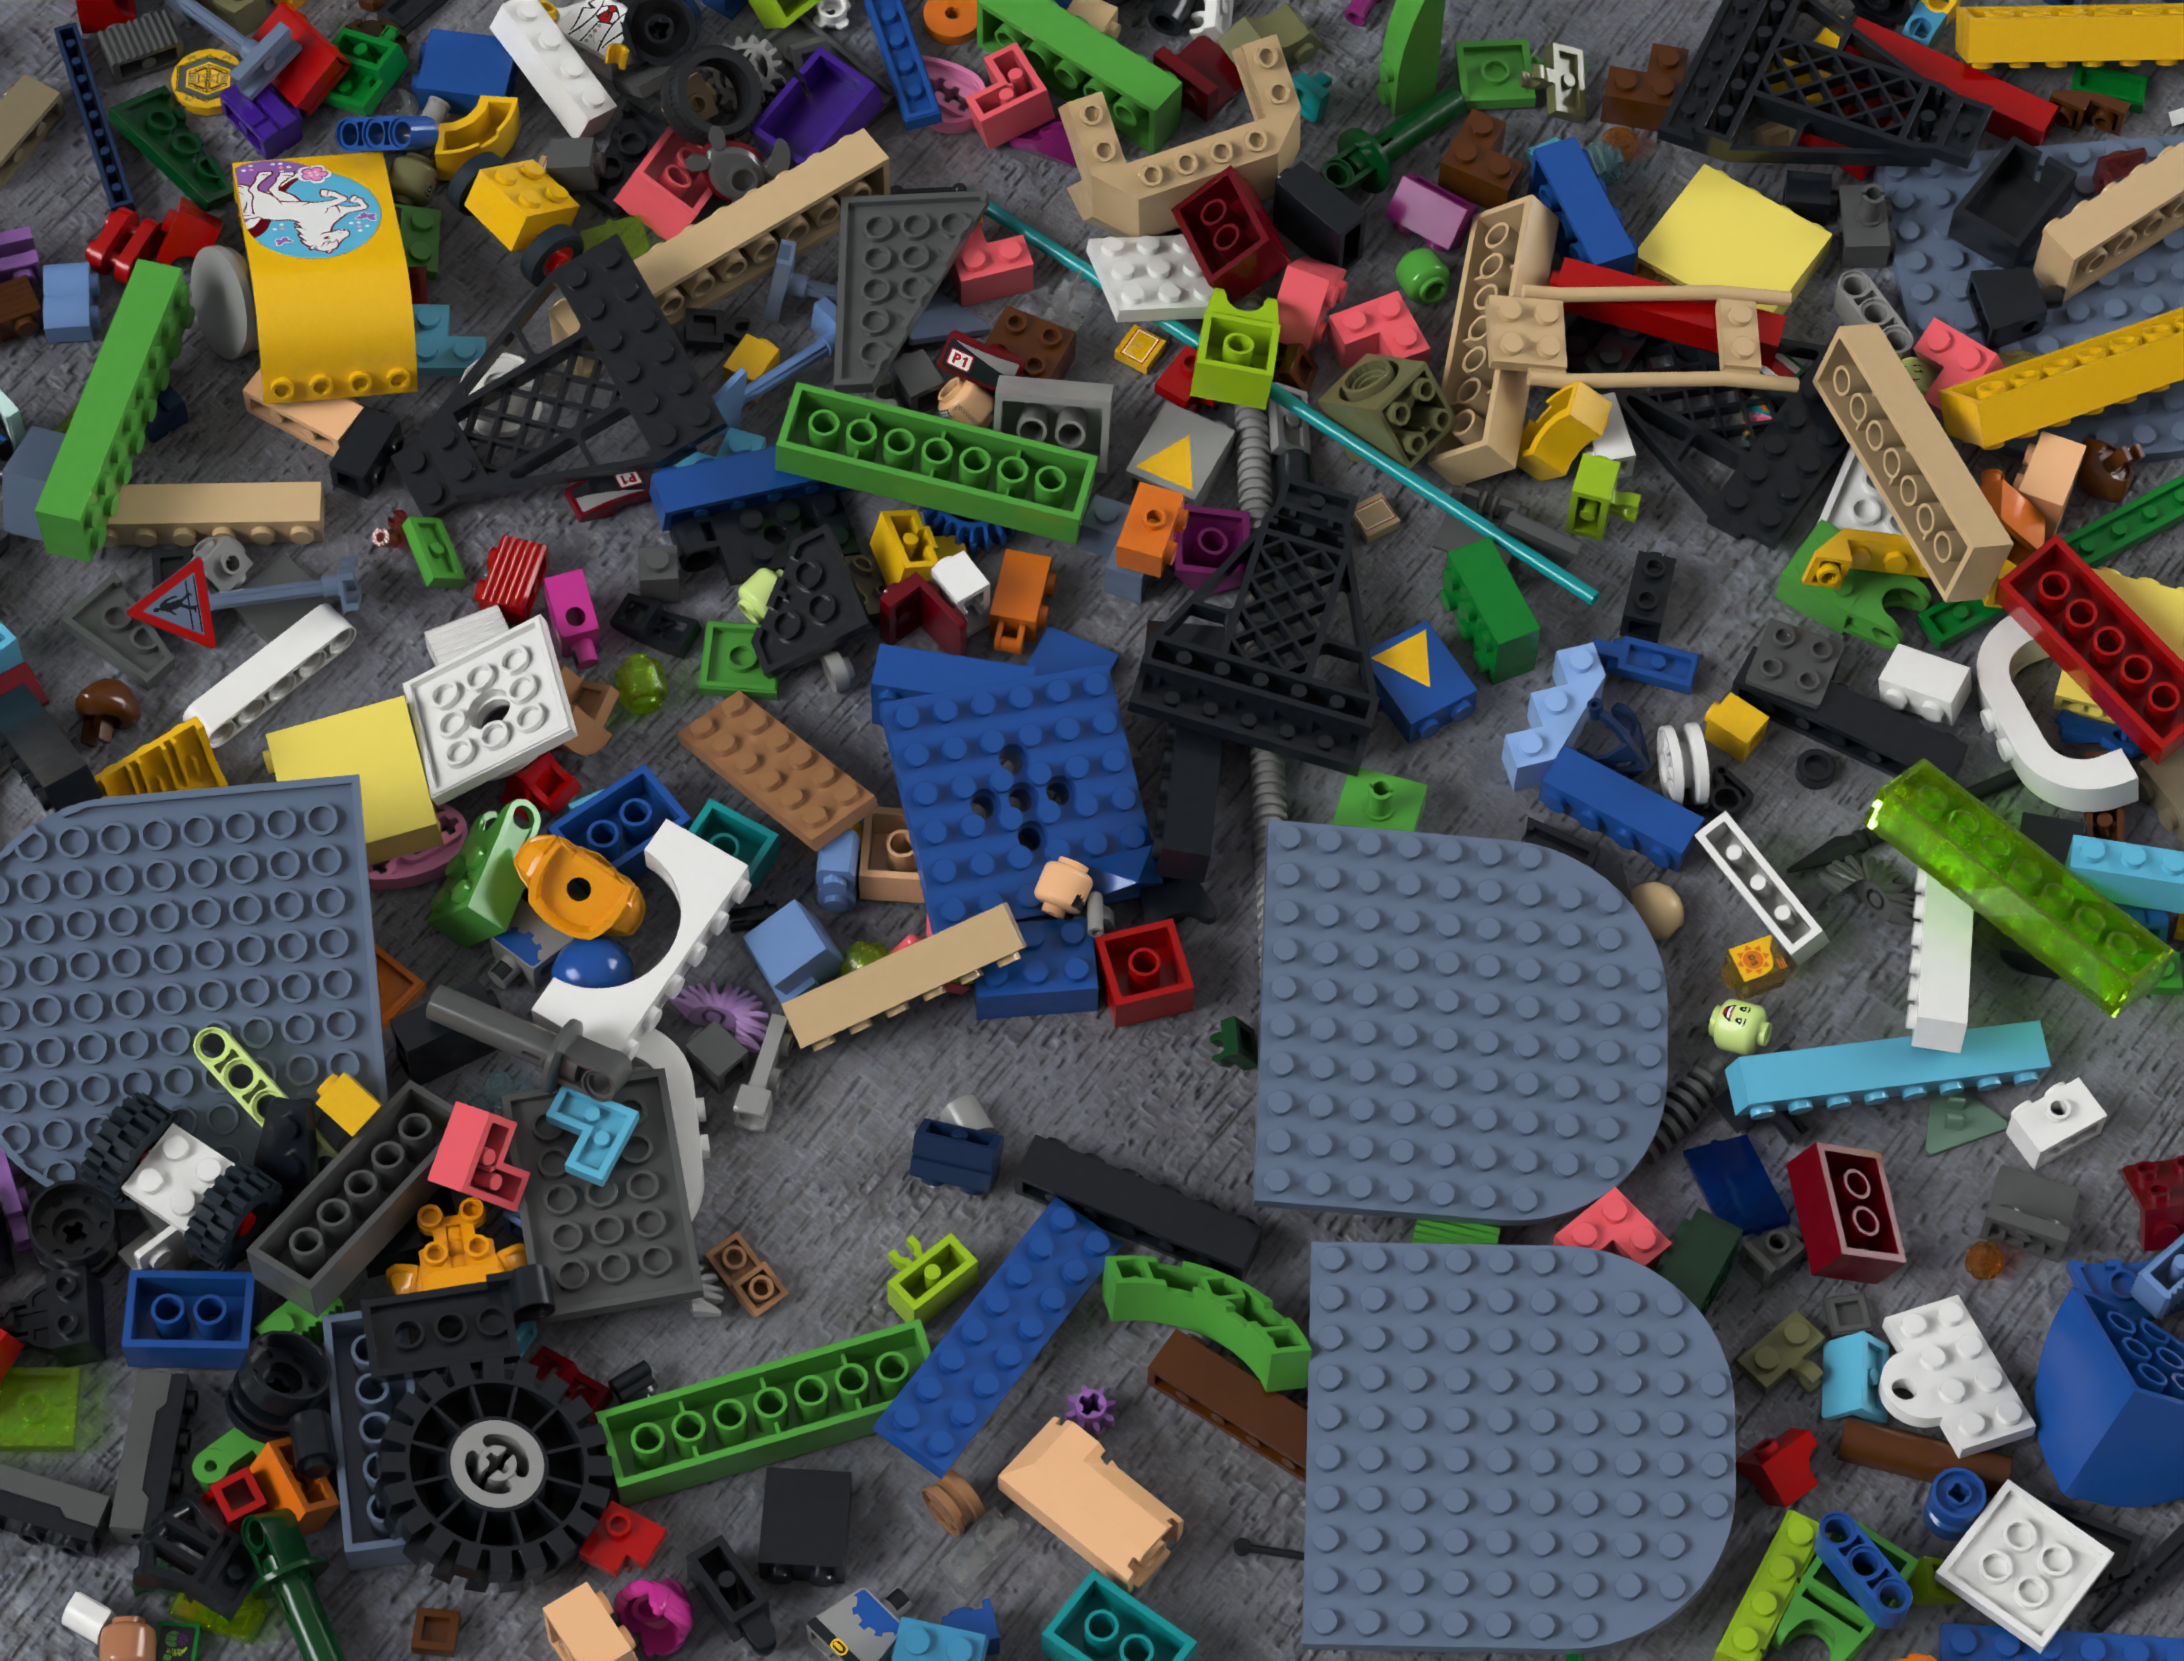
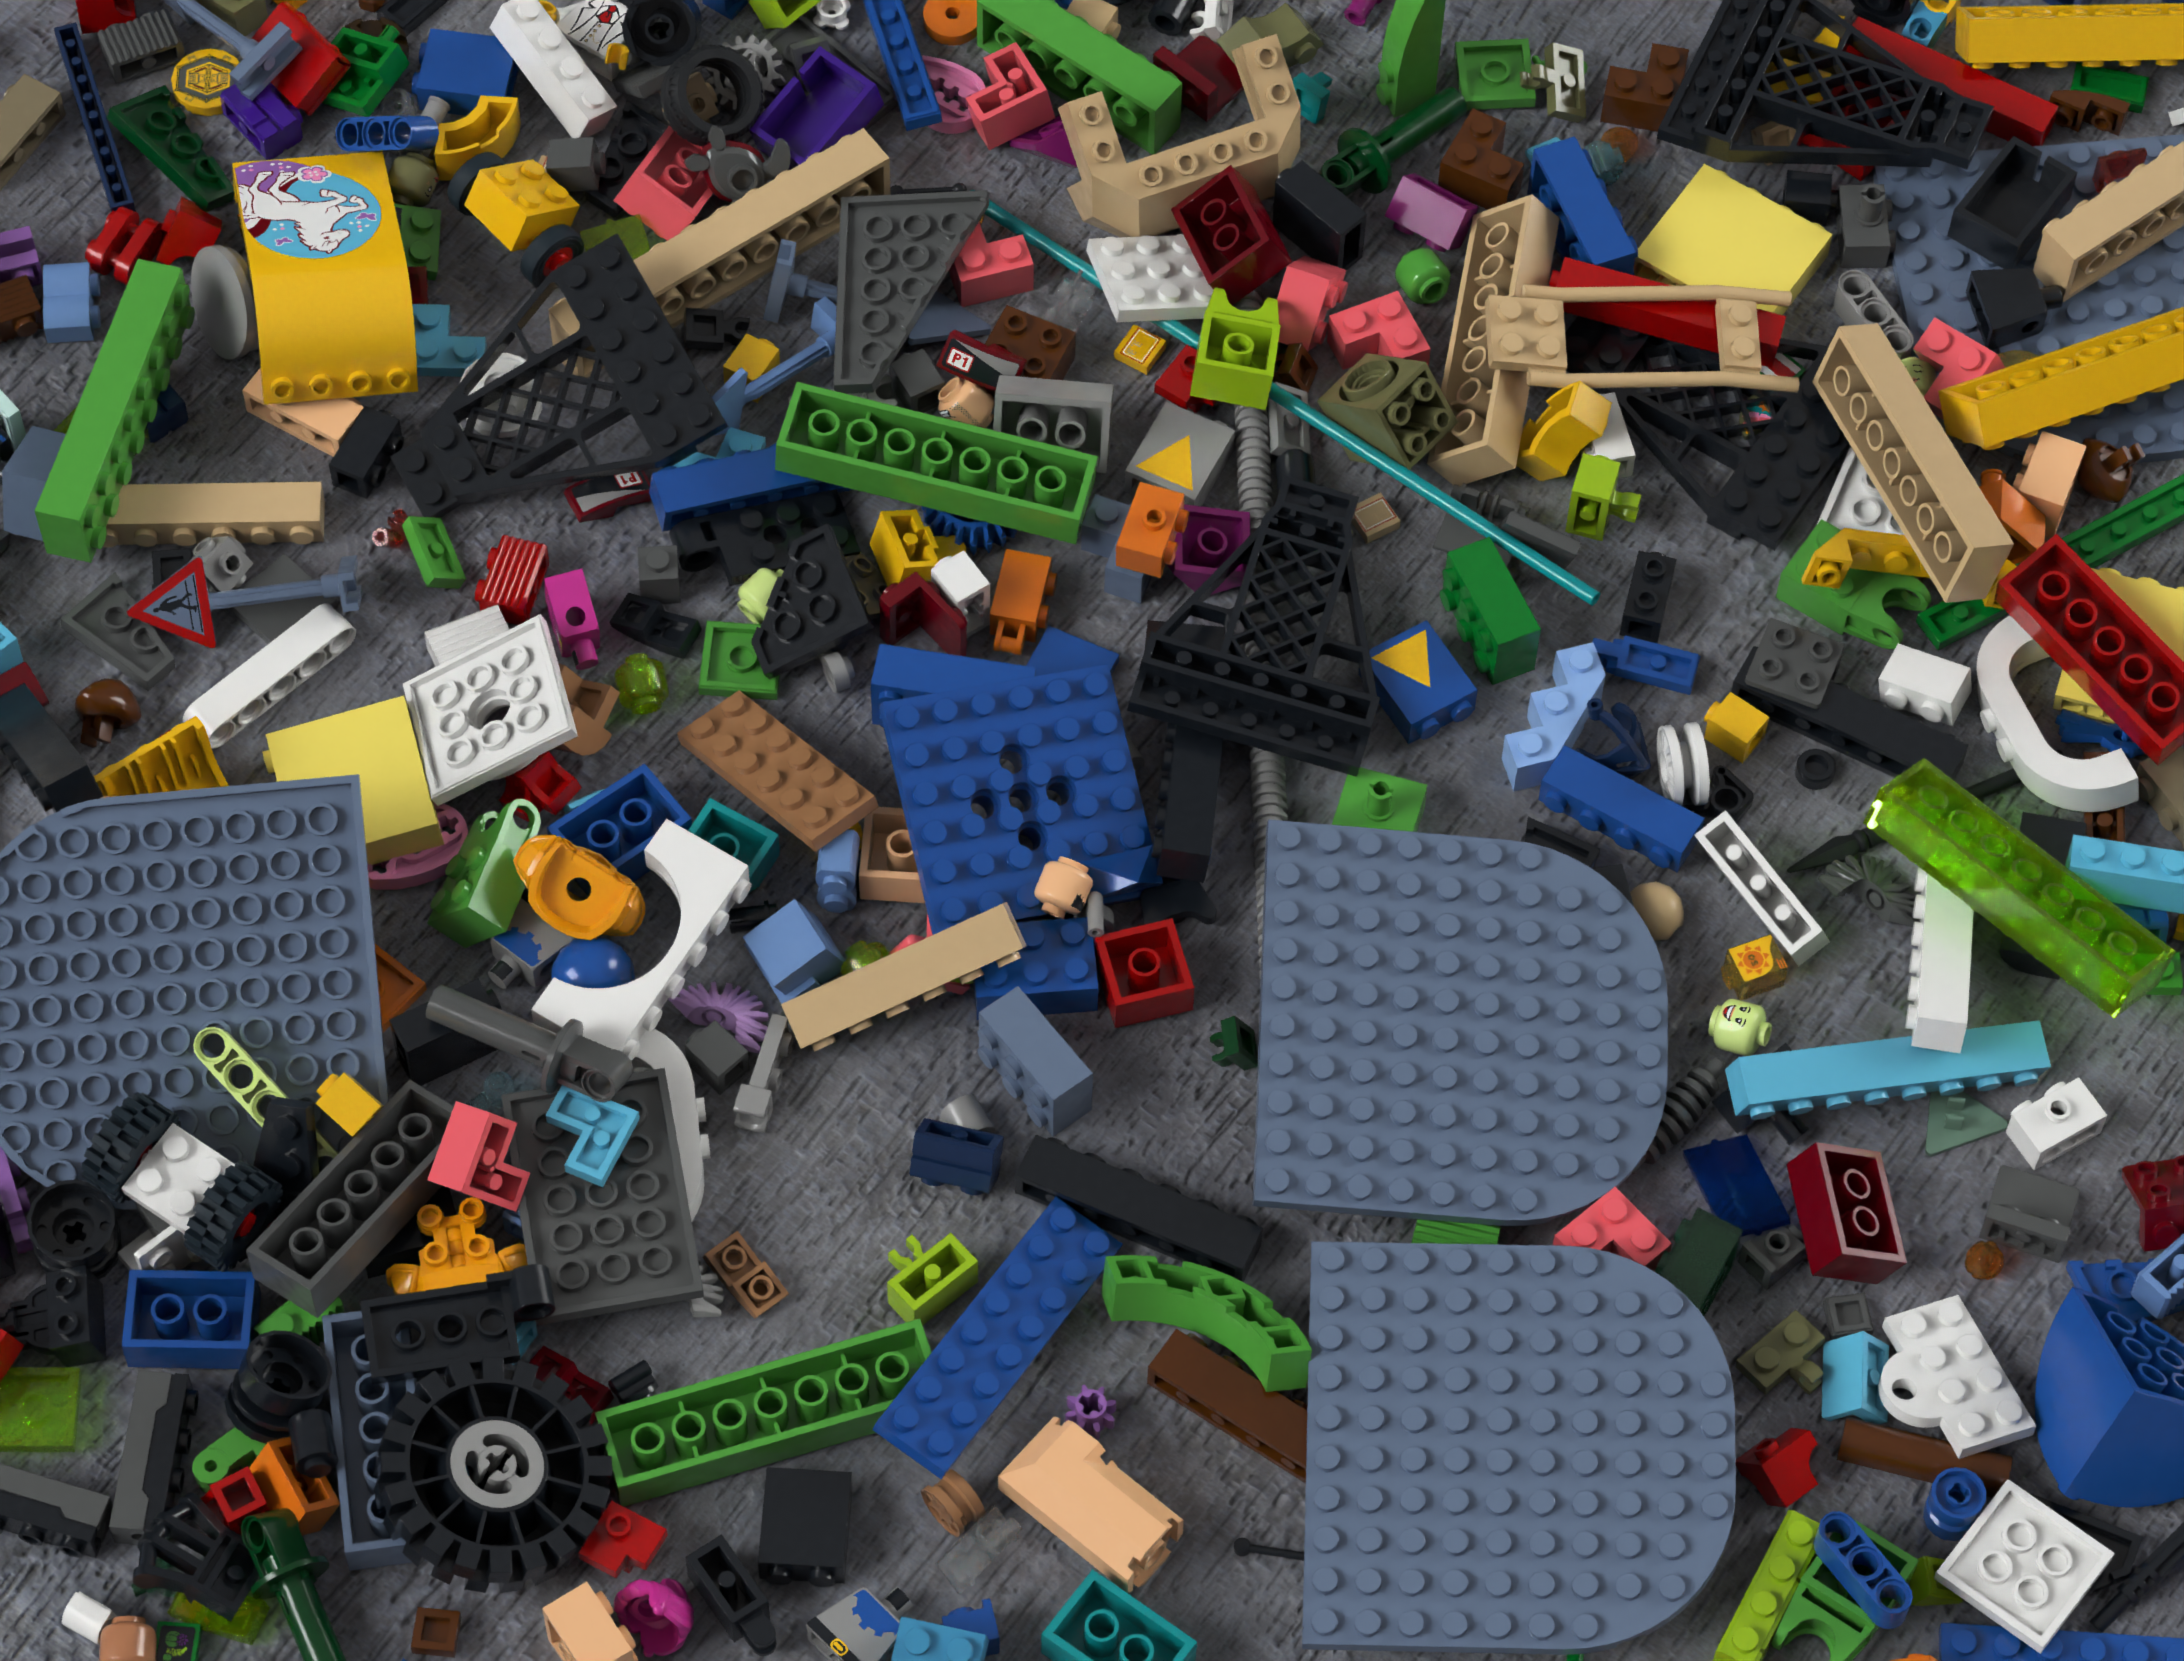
none -> sand blue brick [977,986,1093,1136]

